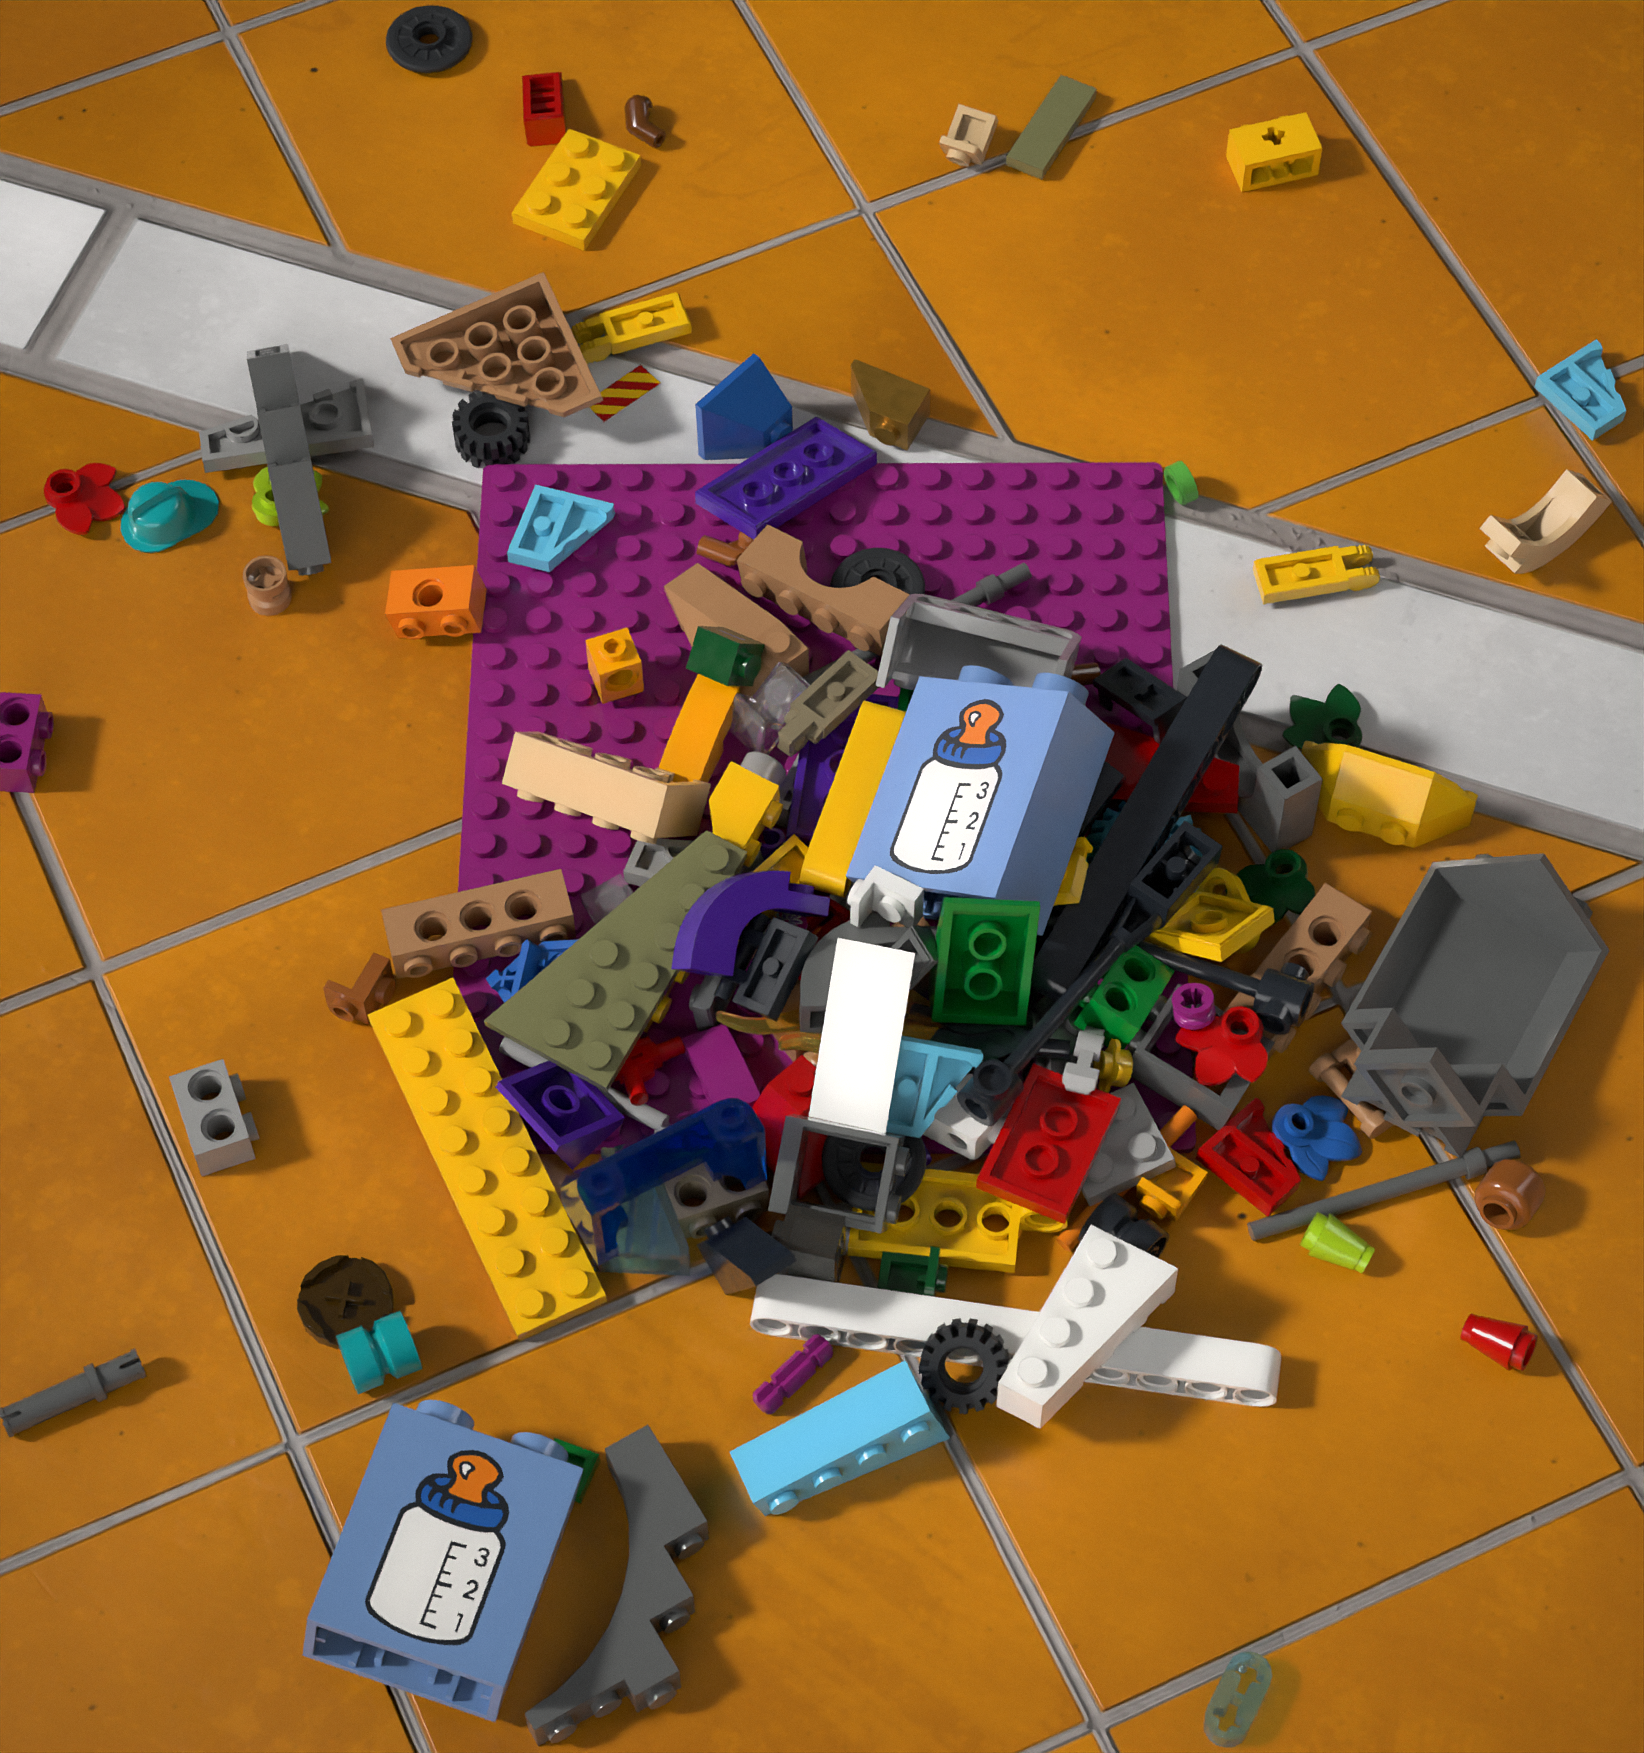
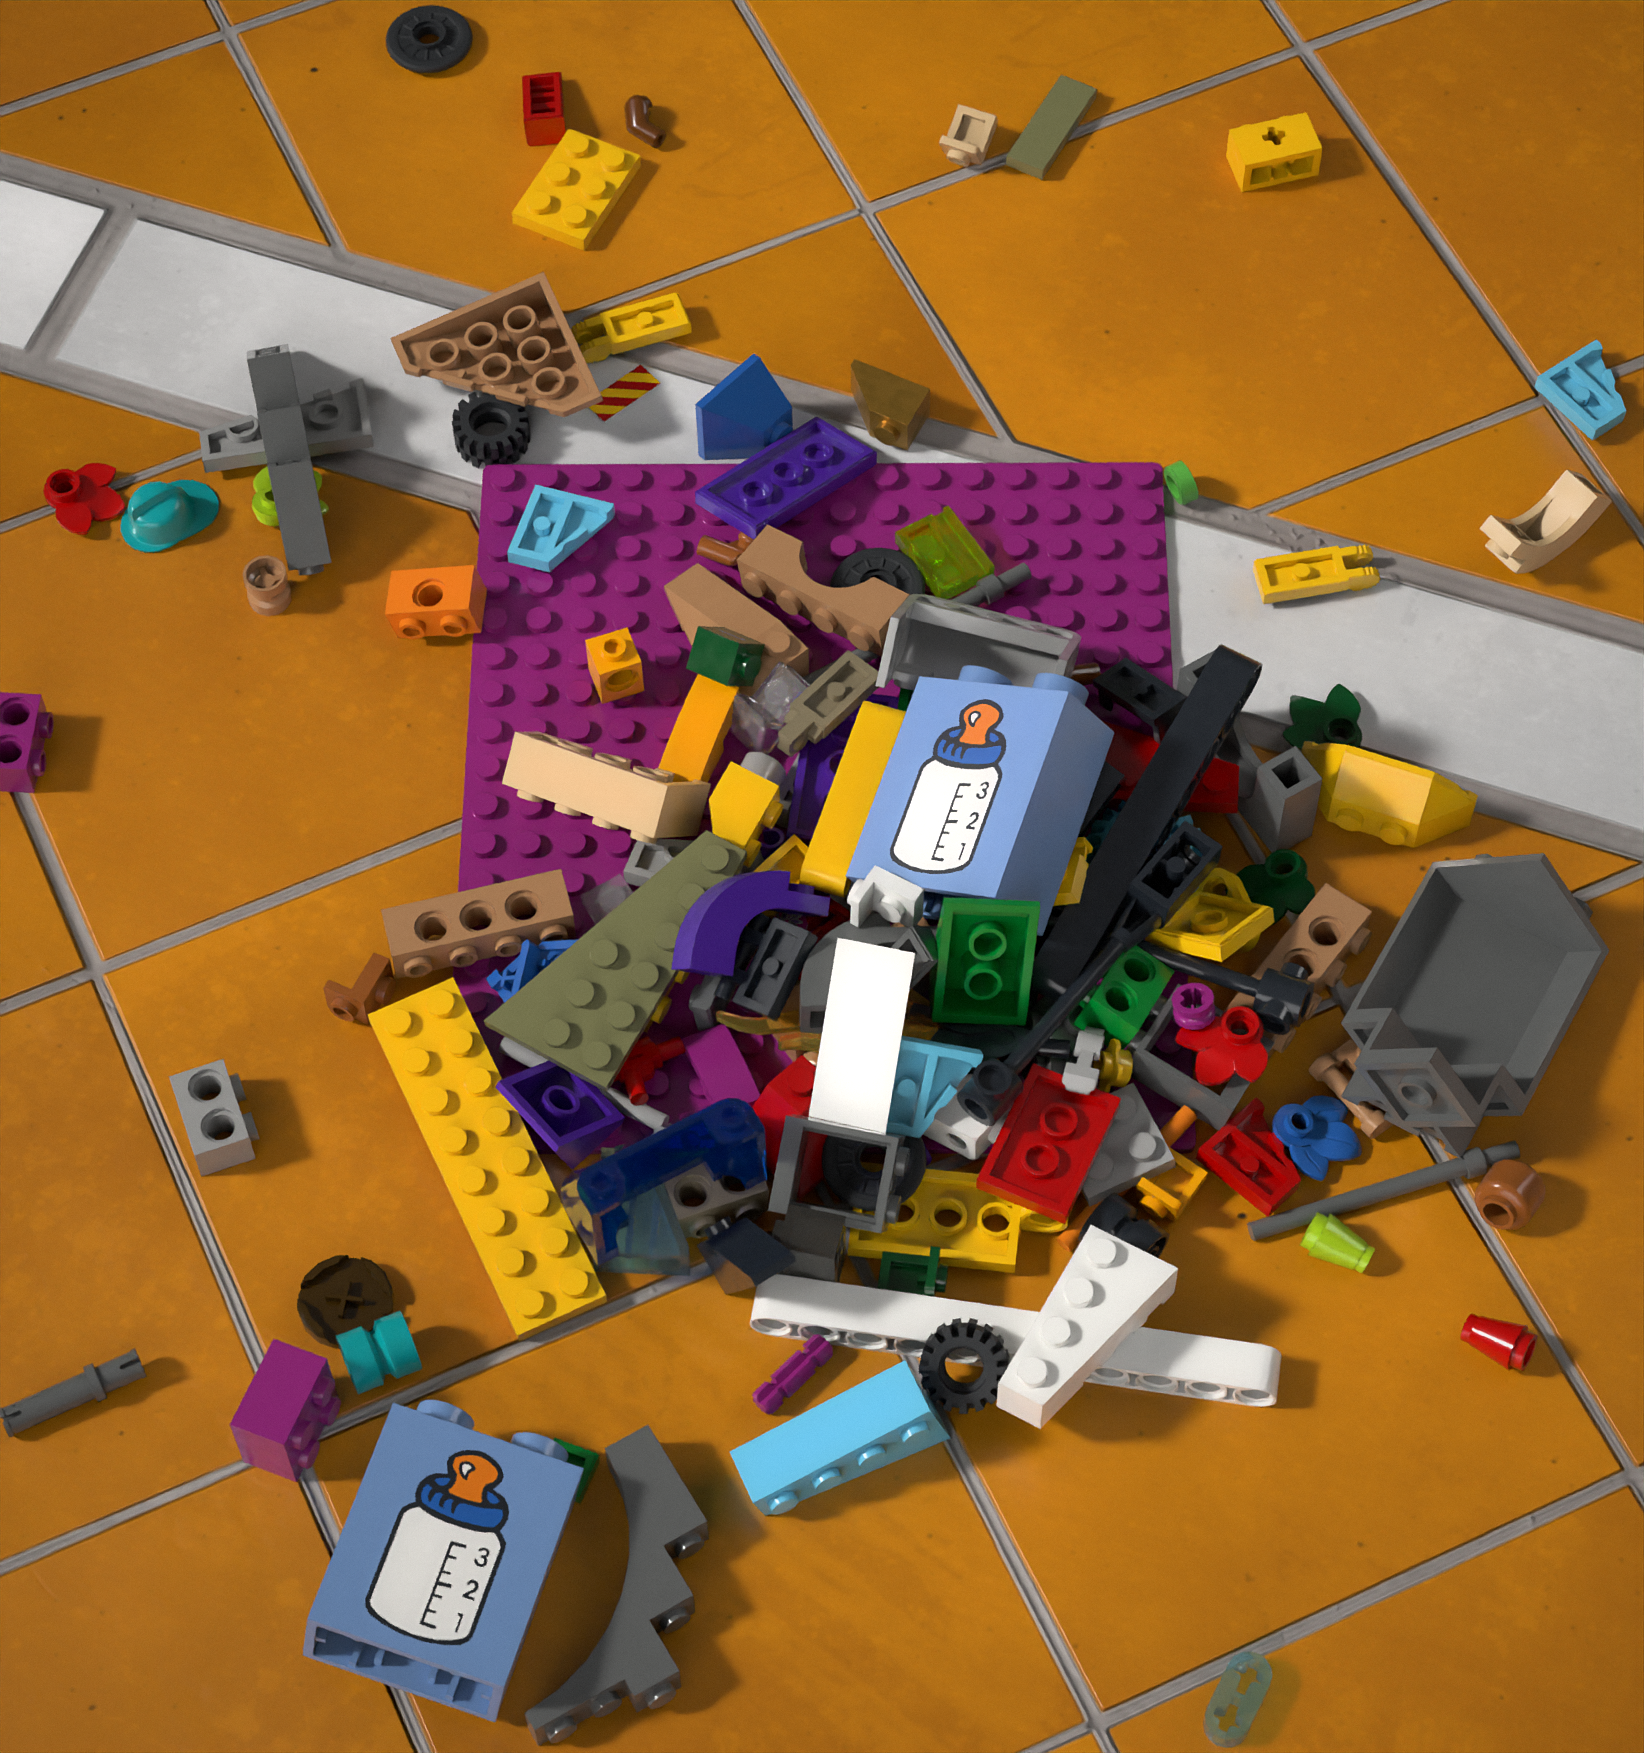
none -> magenta brick [230,1338,341,1482]
none -> clear neon green plate [895,505,995,600]

